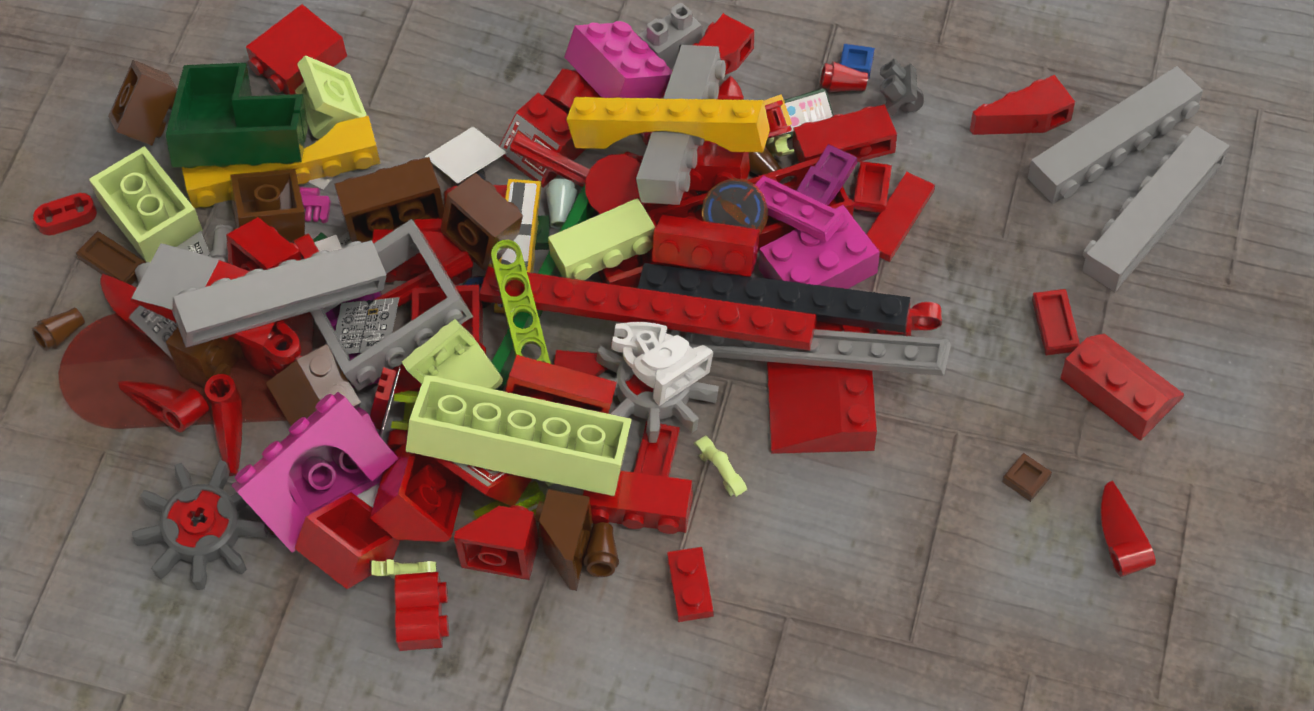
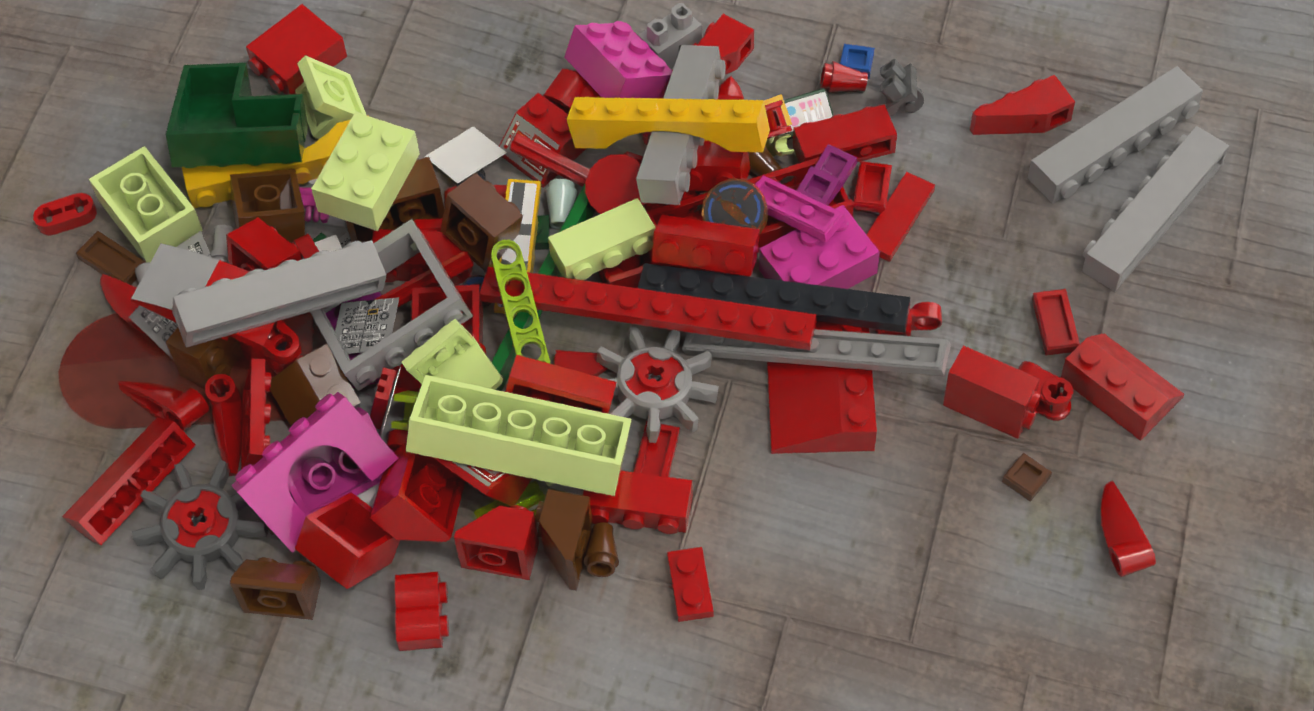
reddish brown cone [32,307,85,351] -> none
reddish brown slope [108,60,178,146] -> none
yellowish green arm [371,559,436,579] -> none
white piece [611,322,713,406] -> none
yellowish green arm [693,436,747,497] -> none
none -> red brick [62,417,196,545]
none -> reddish brown slope [230,557,321,620]
none -> red plate [241,358,271,469]
none -> yellowish green brick [312,112,420,231]
none -> red brick [943,345,1042,439]
none -> red piece [1018,361,1073,421]

